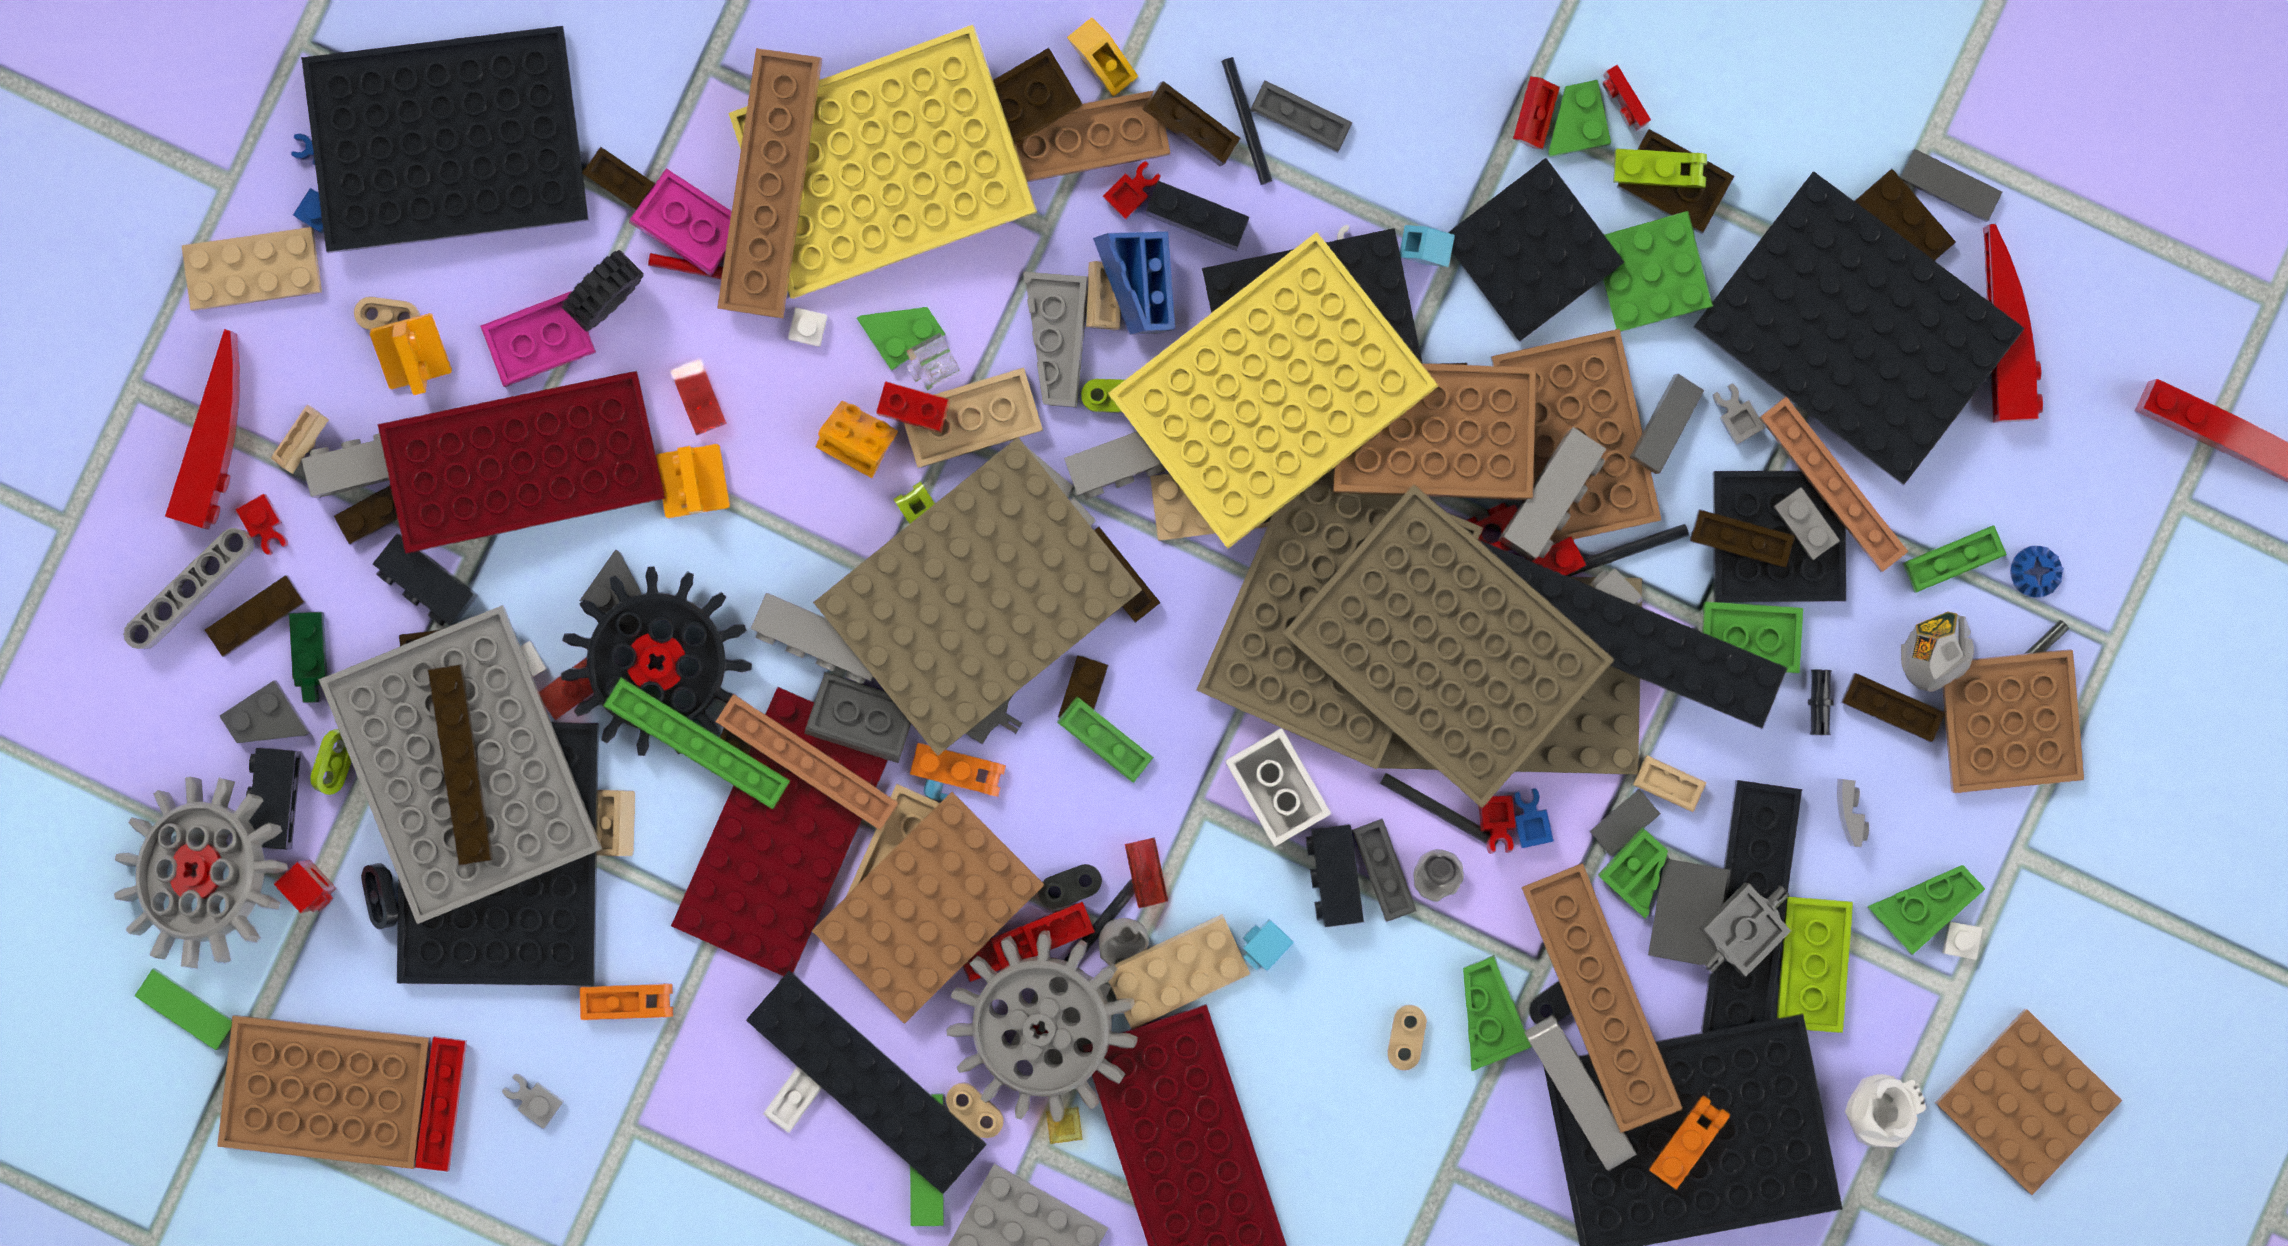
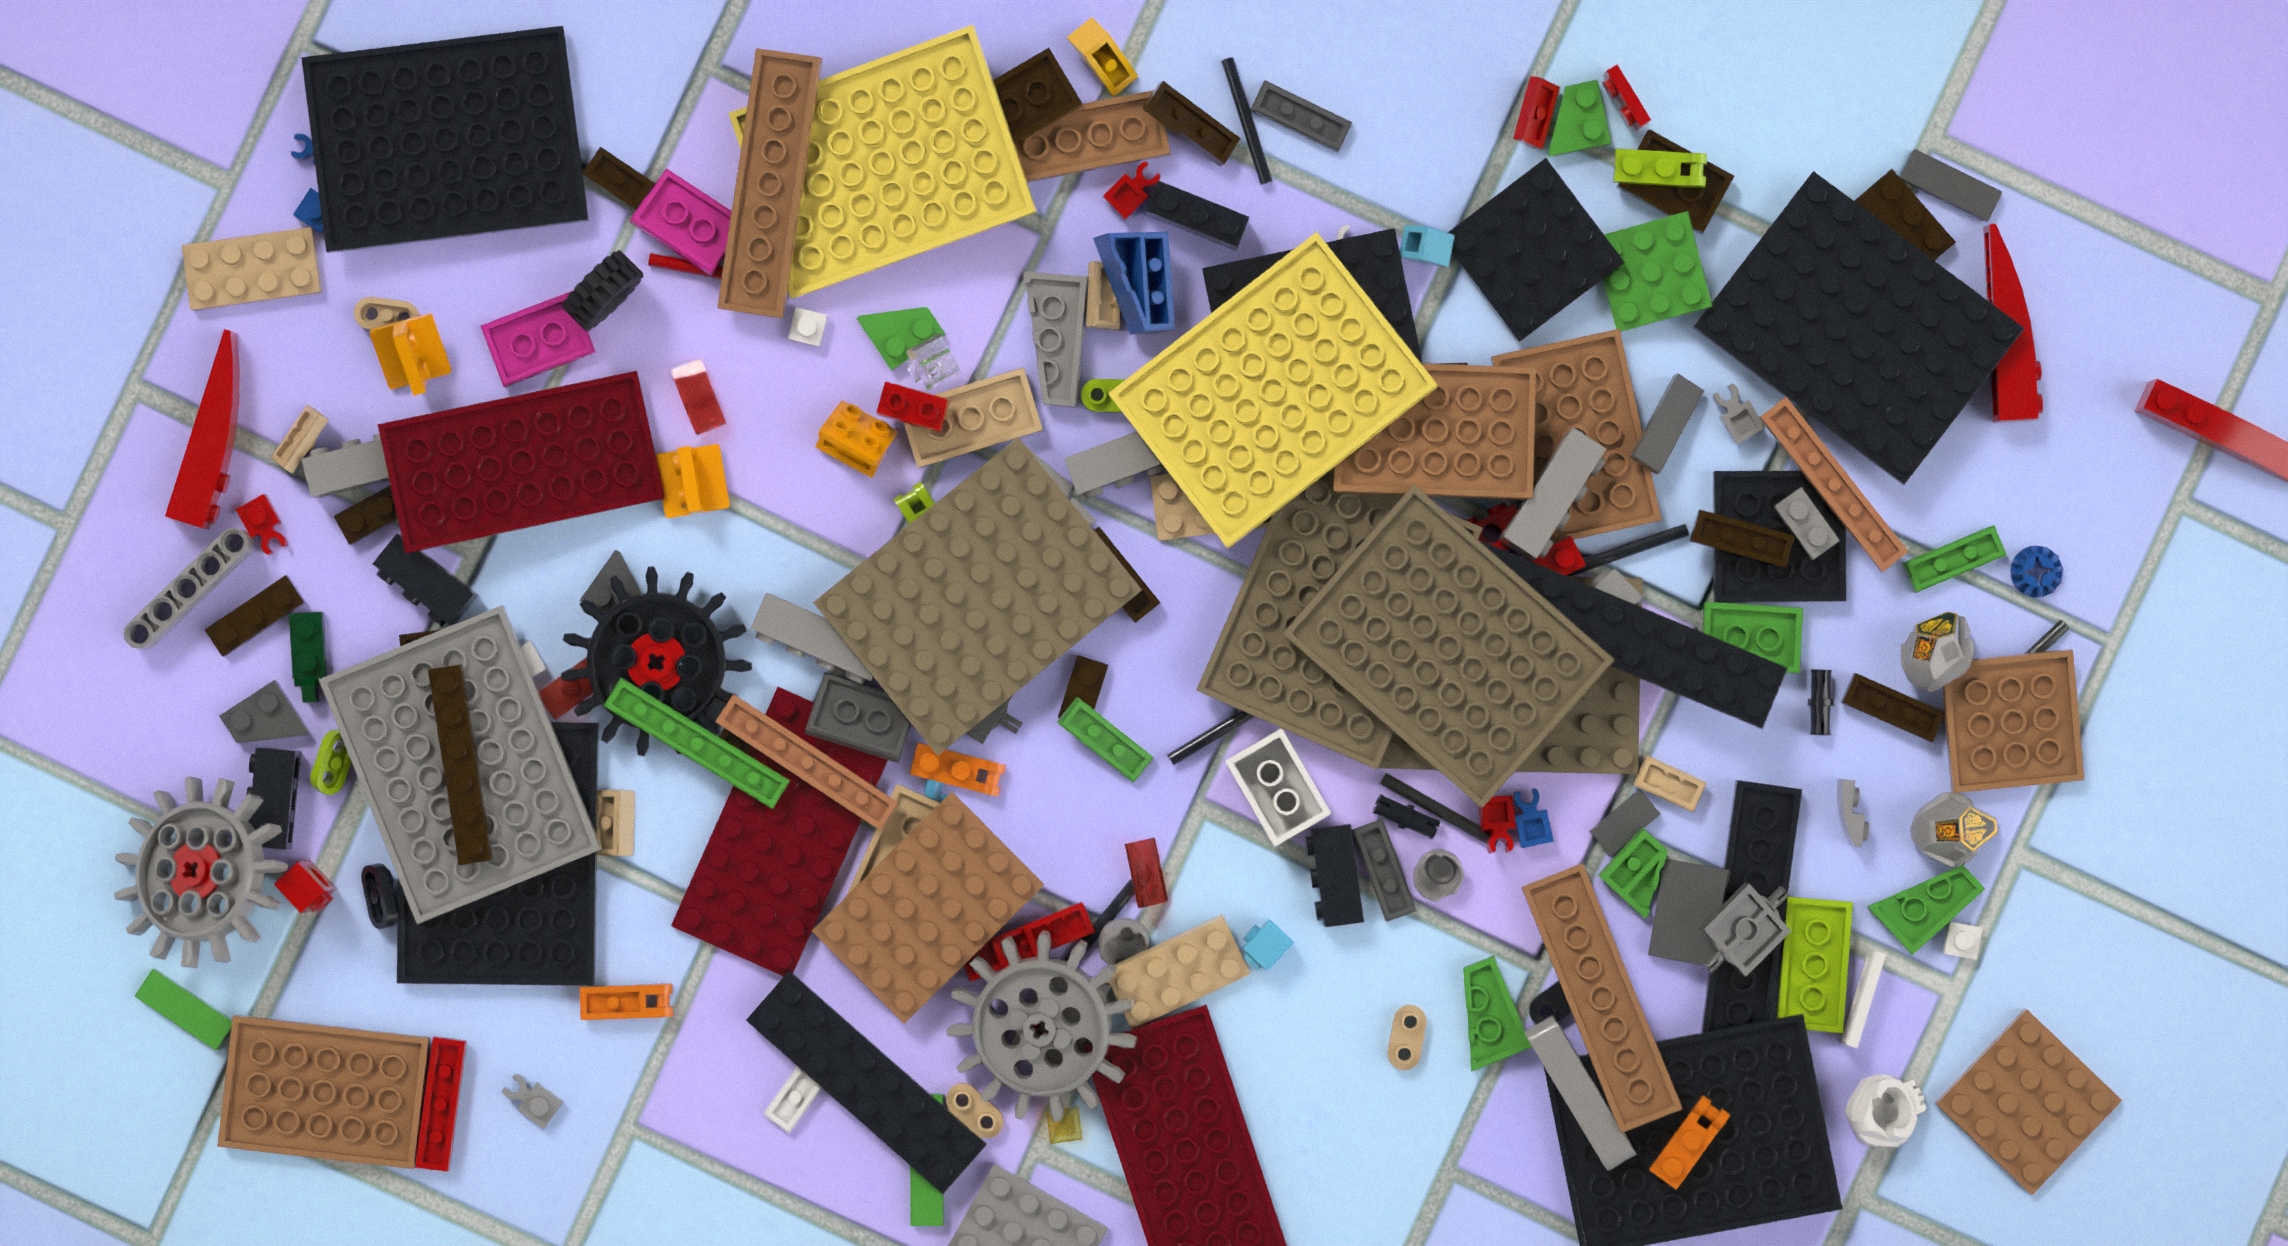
pearl dark grey plate [1038,864,1102,909] -> none
none -> black bar [1167,710,1255,766]
none -> black pin [1372,794,1440,840]
none -> white tile [1840,949,1886,1049]
none -> light grey helmet [1910,792,1998,868]

